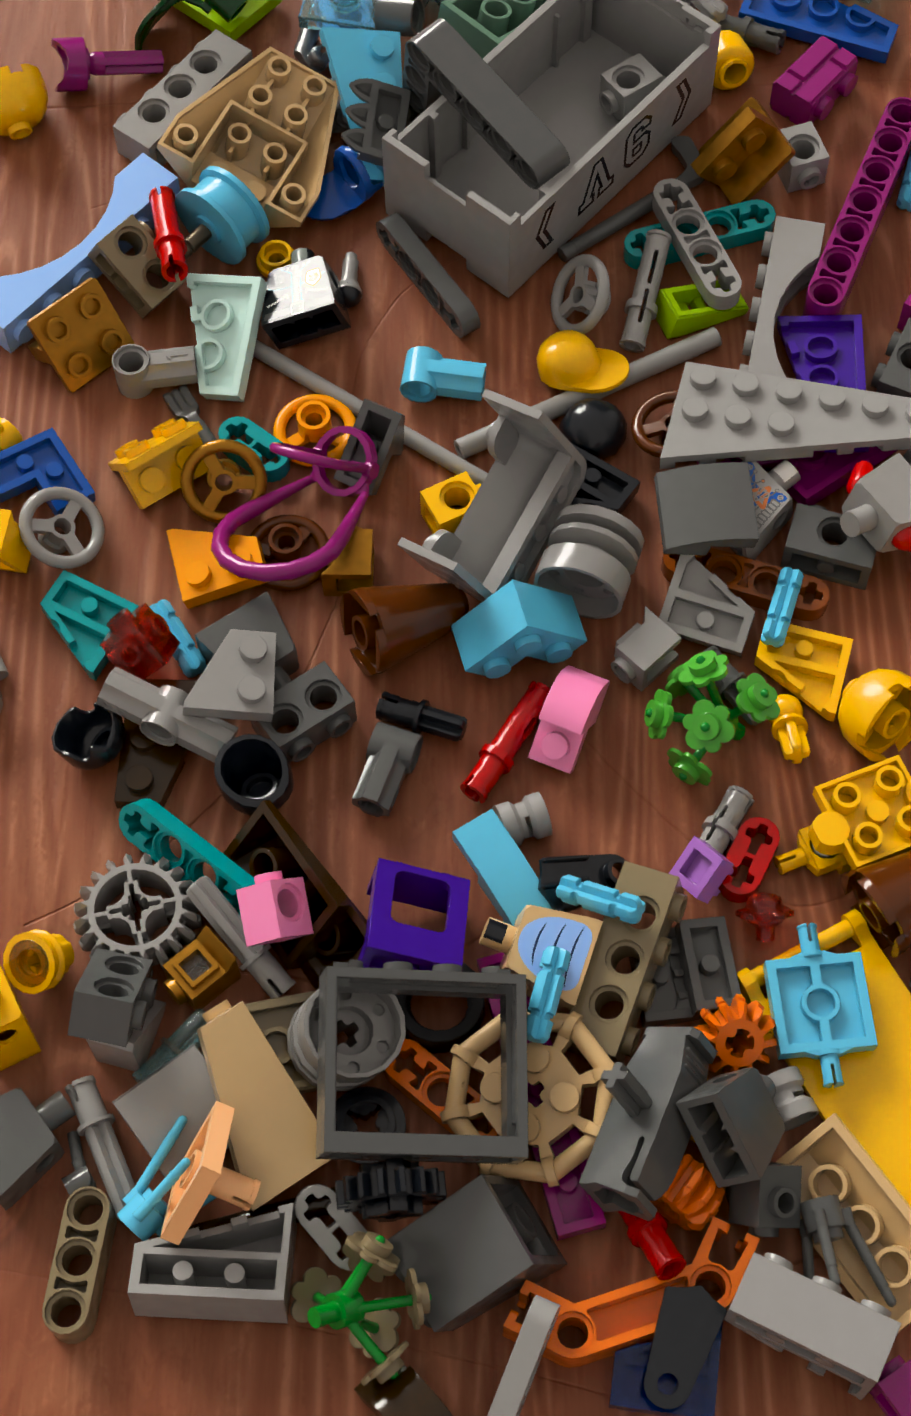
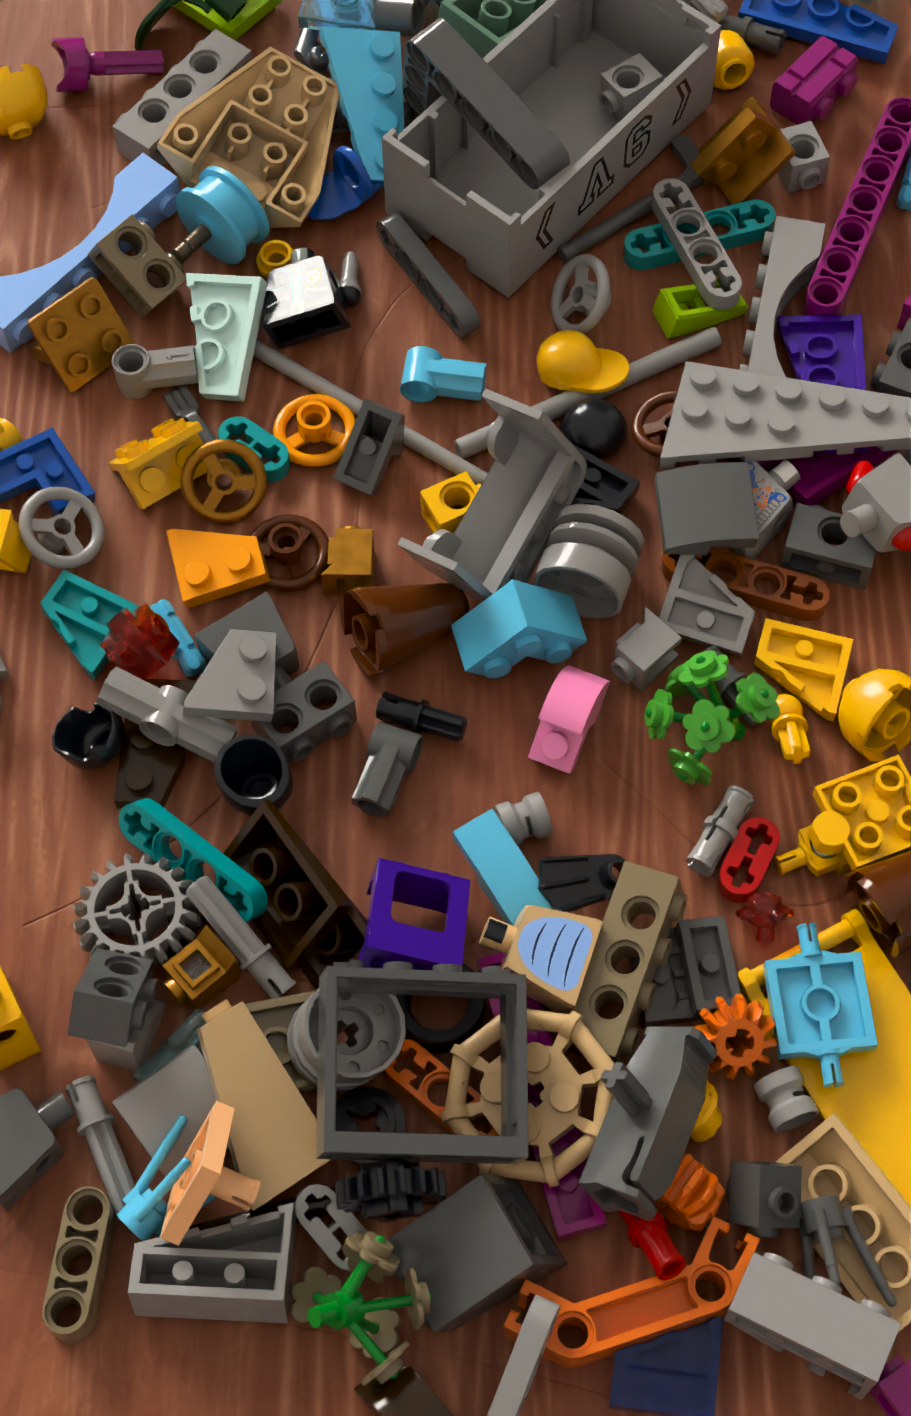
yellow piece [3,929,74,994] -> none
dark grey hand [61,1131,97,1195] -> none
red pin [149,186,189,283] -> none
magenta animal [211,426,379,582] -> none
bright pink brick [236,871,314,947] -> none
dark grey plate [341,78,411,167] -> none
red pin [460,681,550,803] -> none
medium azure axle [527,946,571,1044] -> none
medium azure axle [556,874,646,924] -> none
light grey pin [619,229,672,353] -> none
black piece [643,1285,727,1409] -> none
medium lavender tile [669,836,734,904] -> none
dark grey torso [676,1067,785,1188] -> none
medium azure axle [761,567,804,648] -> none

